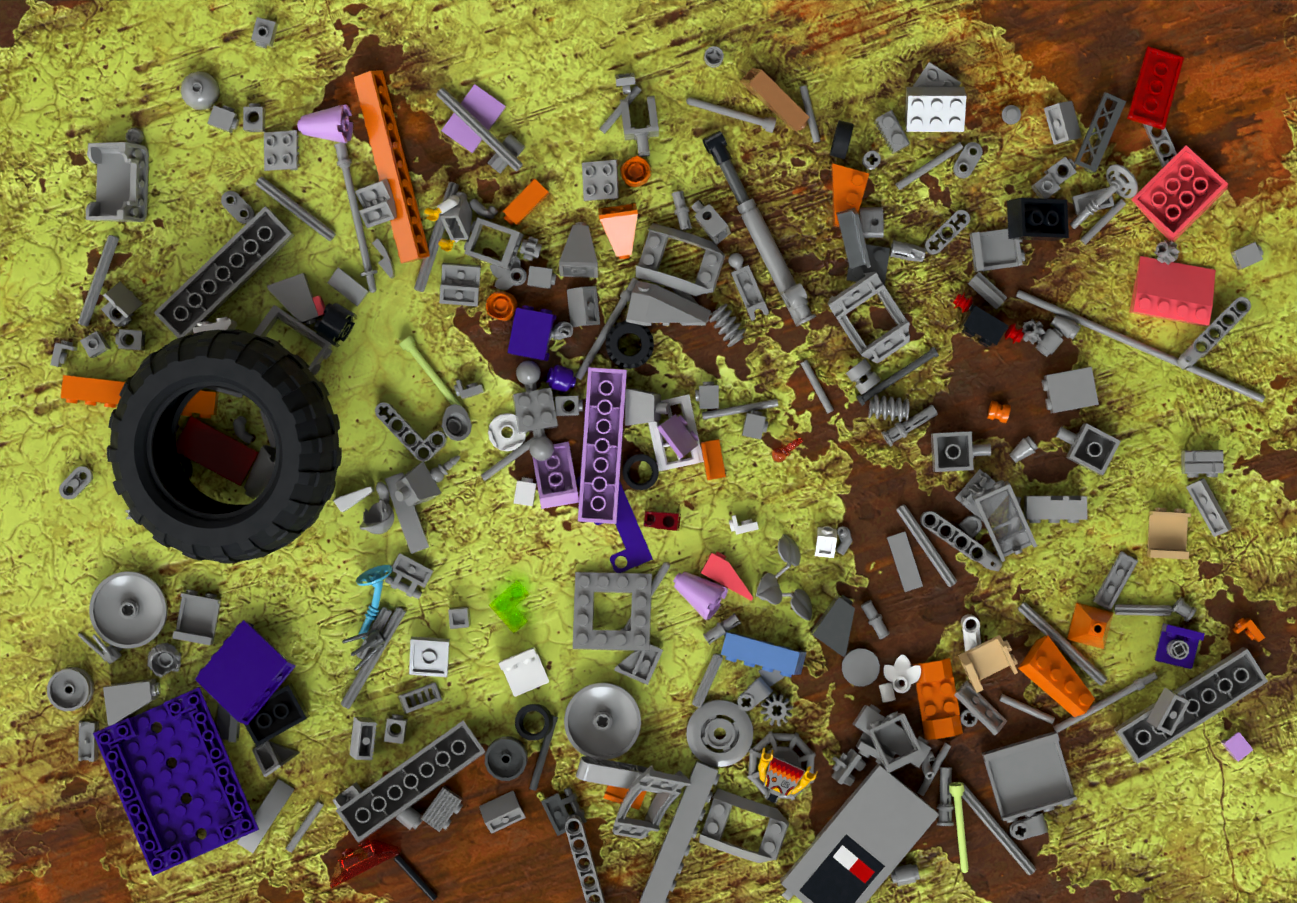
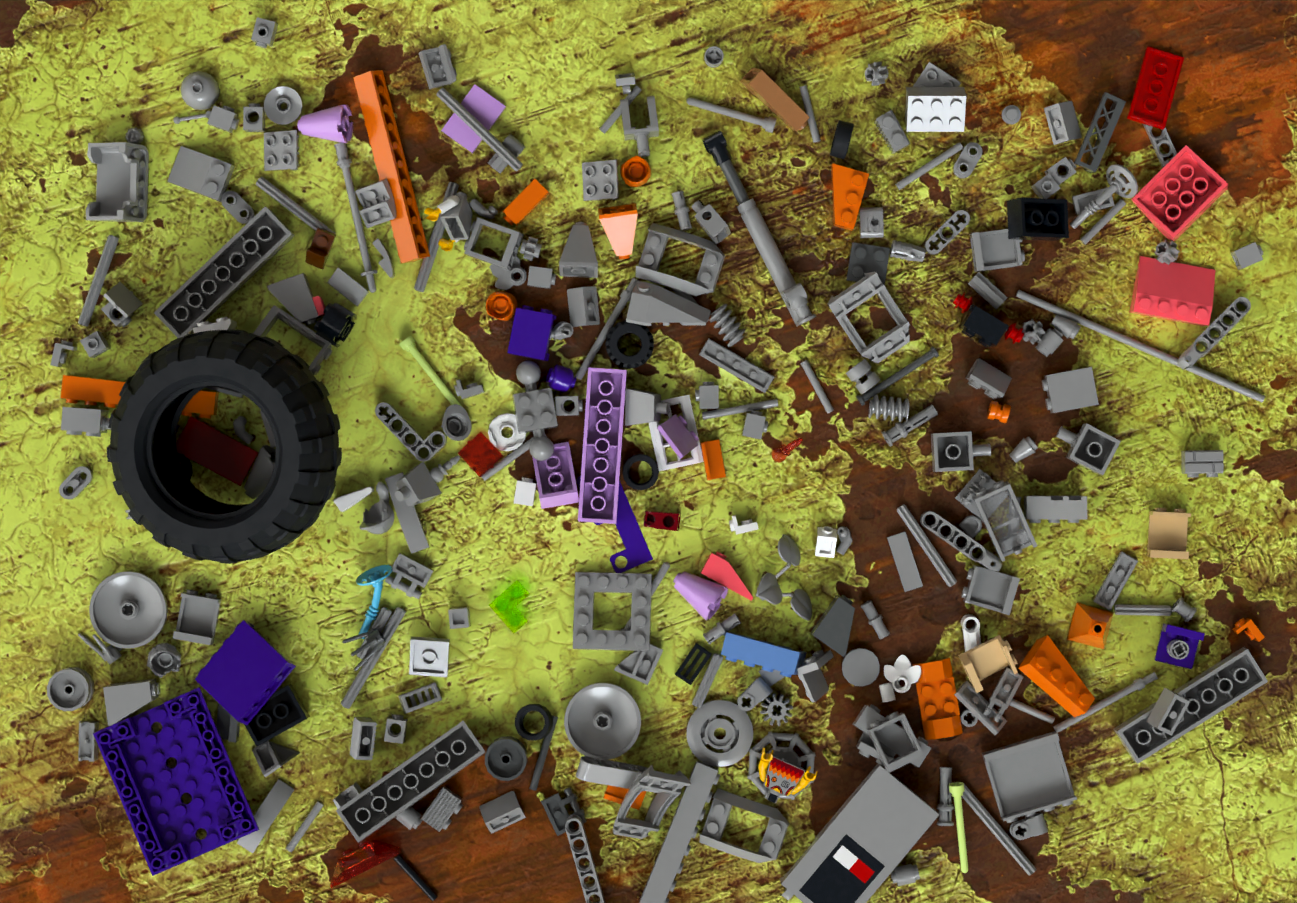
light grey brick [115,329,146,351] -> none
light grey slope [439,263,481,307] -> none
white bracket [499,647,549,697] -> none
light grey plate [728,253,769,321] -> none
light grey hips [831,749,866,786] -> none
dark grey panel [836,208,871,269] -> none
light grey bush [862,151,881,170] -> none
light grey bar [917,743,951,796] -> none
light grey arm [922,751,935,780] -> none
light grey axle [1018,602,1107,686] -> none
light grey plate [1186,478,1232,537] -> none
lavender panel [1221,732,1253,762] -> none
none -> light grey brick [61,407,111,437]
none -> light grey slope [167,146,235,202]
none -> light grey hinge [173,111,211,124]
none -> light grey dish [264,86,302,125]
none -> reddish brown slope [305,227,336,270]
none -> light grey bracket [419,44,457,90]
none -> clear red piece [458,432,503,478]
none -> black tile [675,643,712,685]
none -> light grey tile [699,338,774,393]
none -> light grey bracket [796,650,834,703]
none -> light grey gear [865,61,889,86]
none -> light grey panel [961,565,1020,615]
none -> light grey slope [965,358,1012,399]
none -> light grey hinge [983,667,1024,722]

